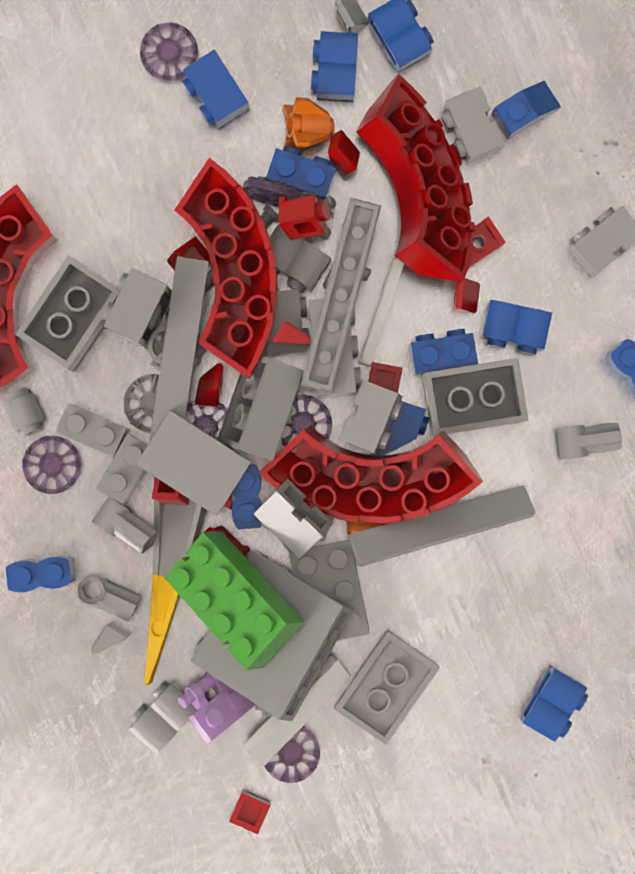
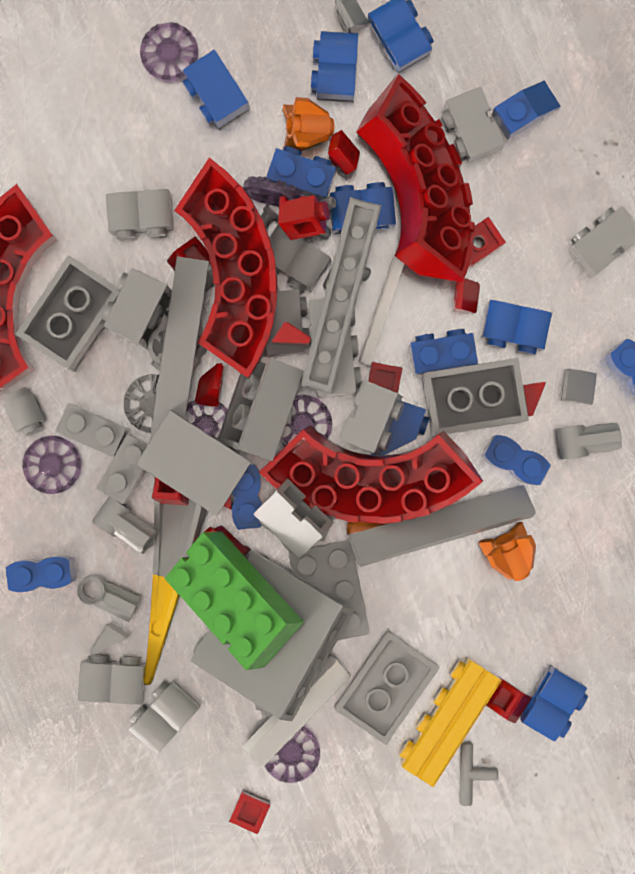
lavender plate [178,672,255,743] -> none
none -> light grey brick [78,655,146,704]
none -> light grey brick [106,189,173,239]
none -> blue brick [329,182,396,233]
none -> yellow brick [399,658,502,787]
none -> light grey piece [460,742,498,806]
none -> orange brick [479,522,536,581]
none -> blue brick [481,435,551,485]
none -> red slope [486,678,531,723]
none -> red slope [523,382,546,417]
none -> light grey slope [562,368,597,404]

